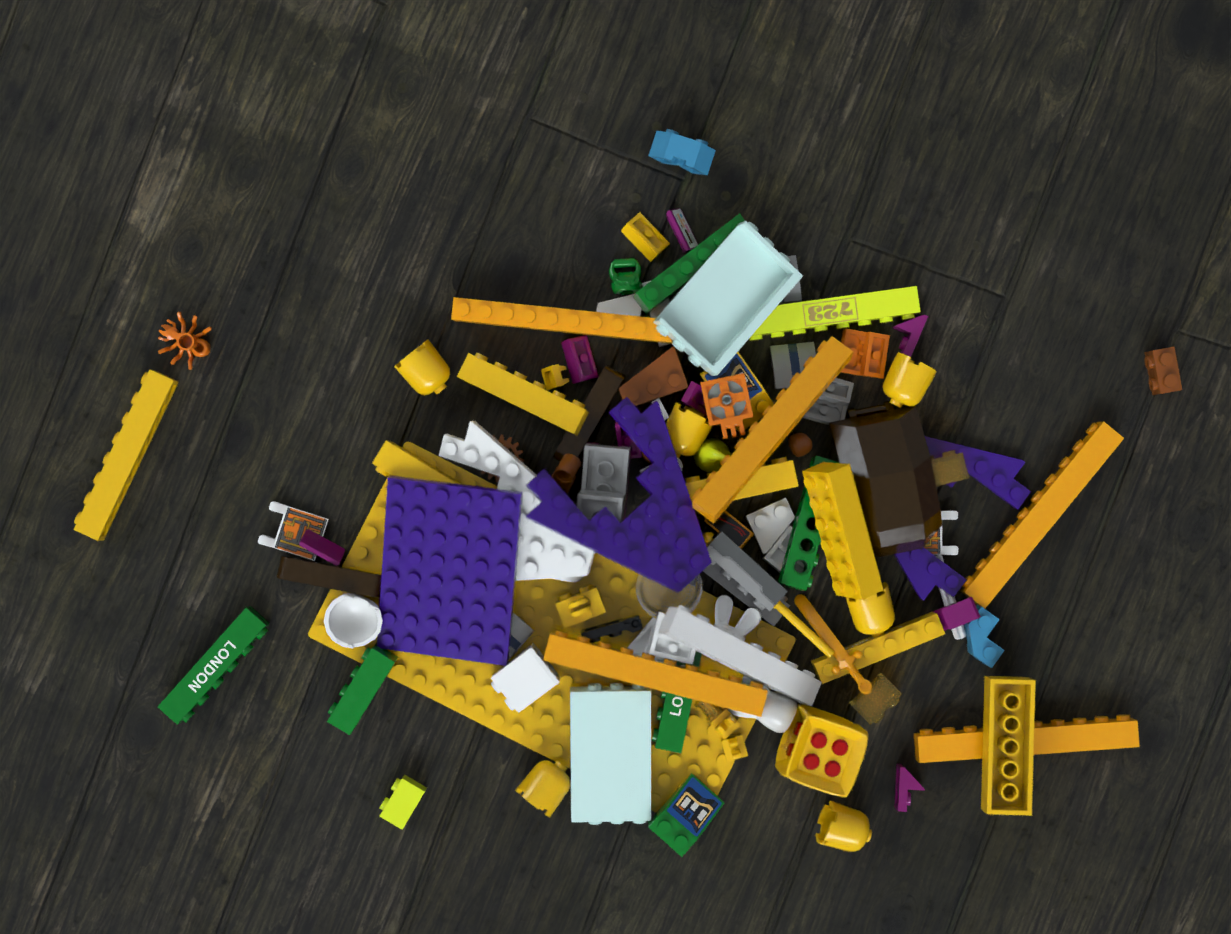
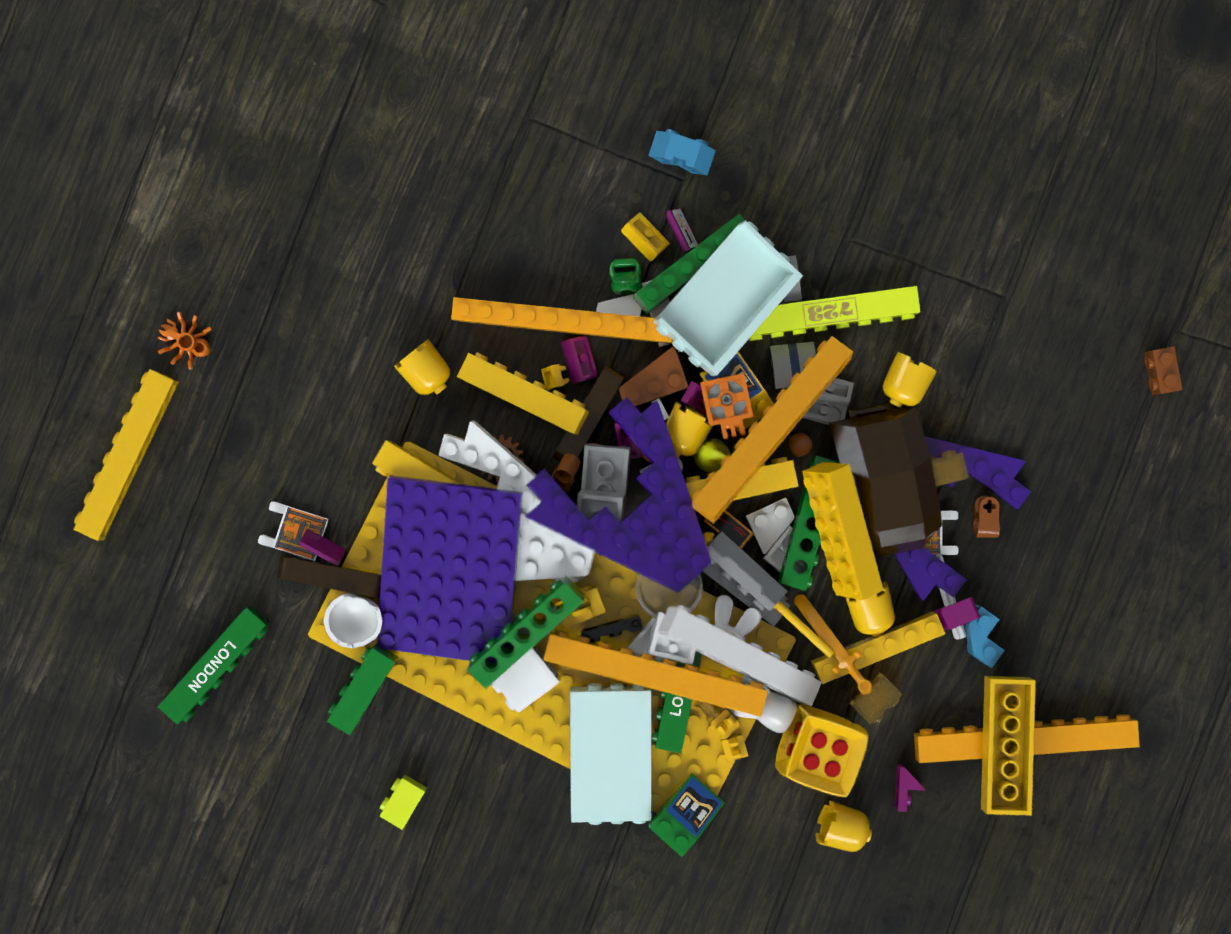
yellow cylinder [515,760,571,817] -> none
orange slope [840,328,890,379] -> none
magenta slope [892,314,928,357] -> none
light orange brick [960,421,1124,609] -> none
none -> green brick [467,576,585,689]
none -> dark orange piece [973,495,1000,538]

